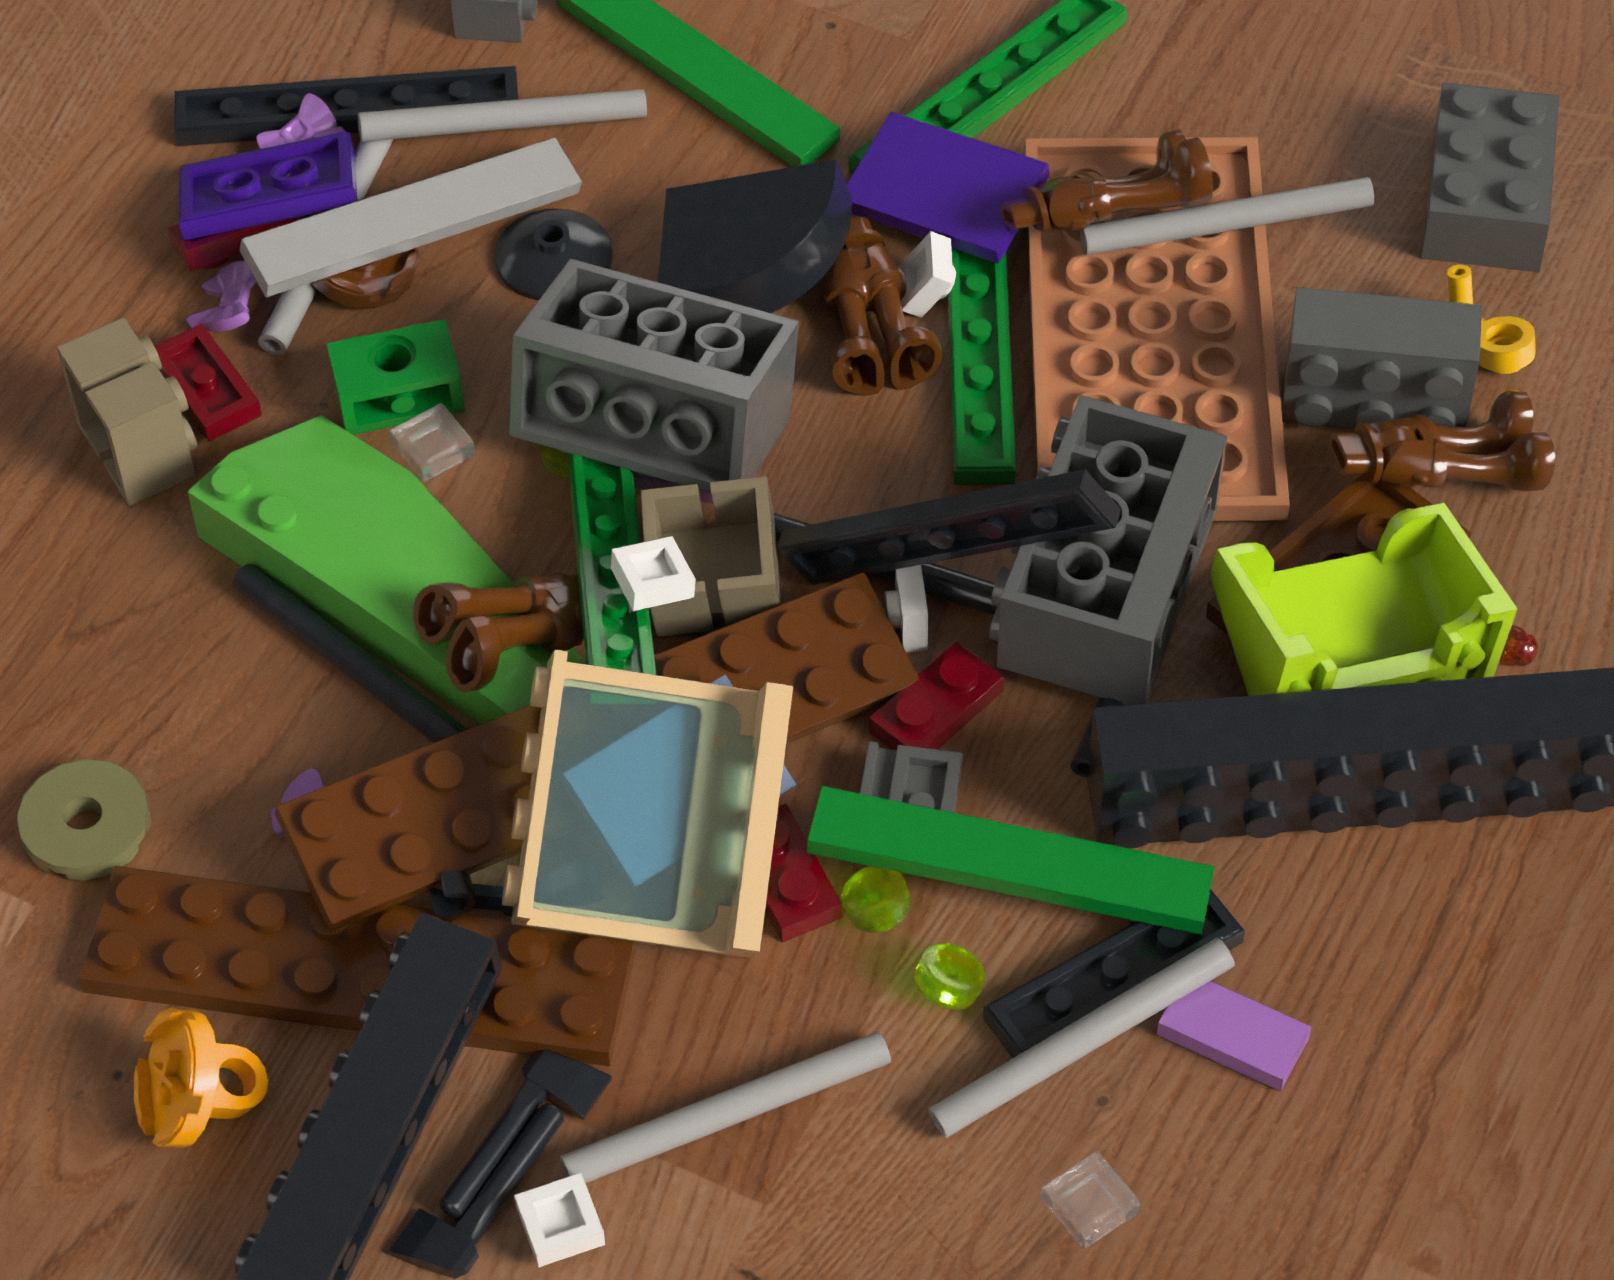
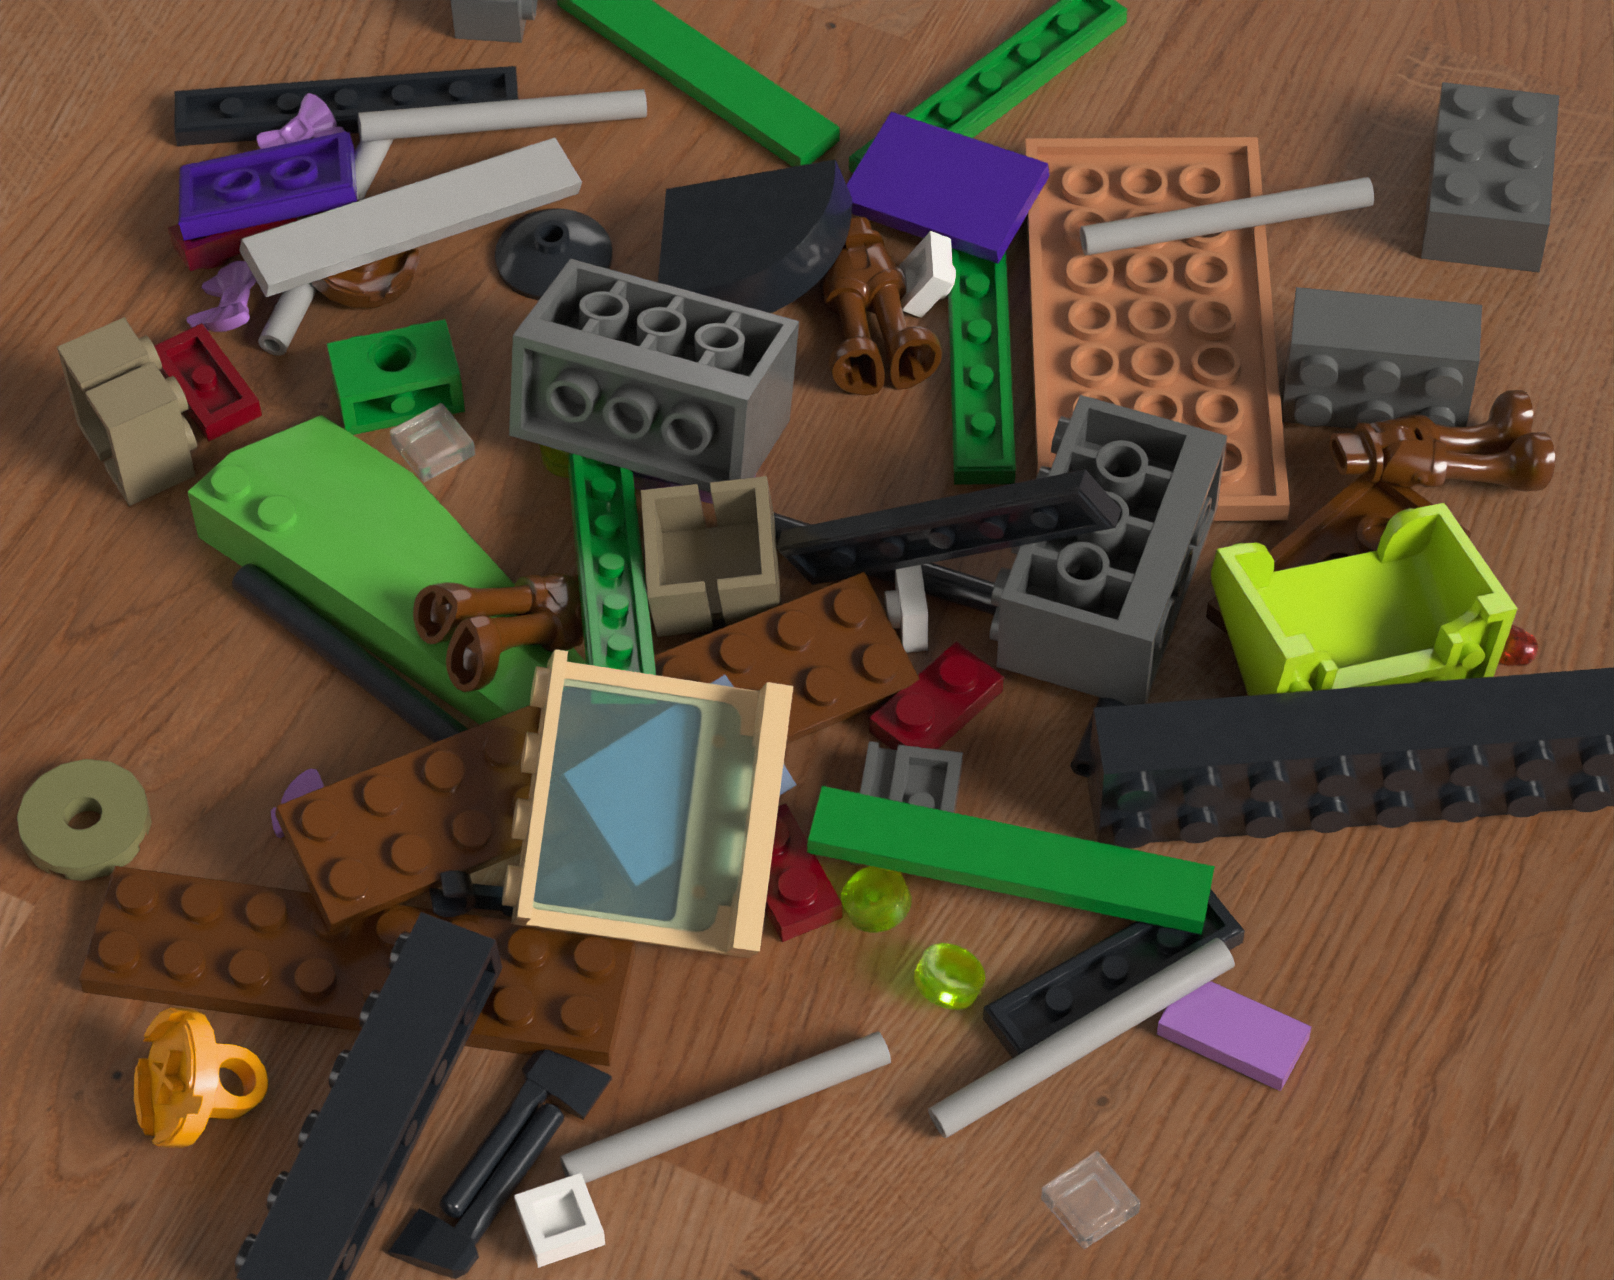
white plate [610,536,696,611] -> none
reddish brown piece [1001,129,1213,231] -> none
yellow plate [1447,264,1536,374] -> none

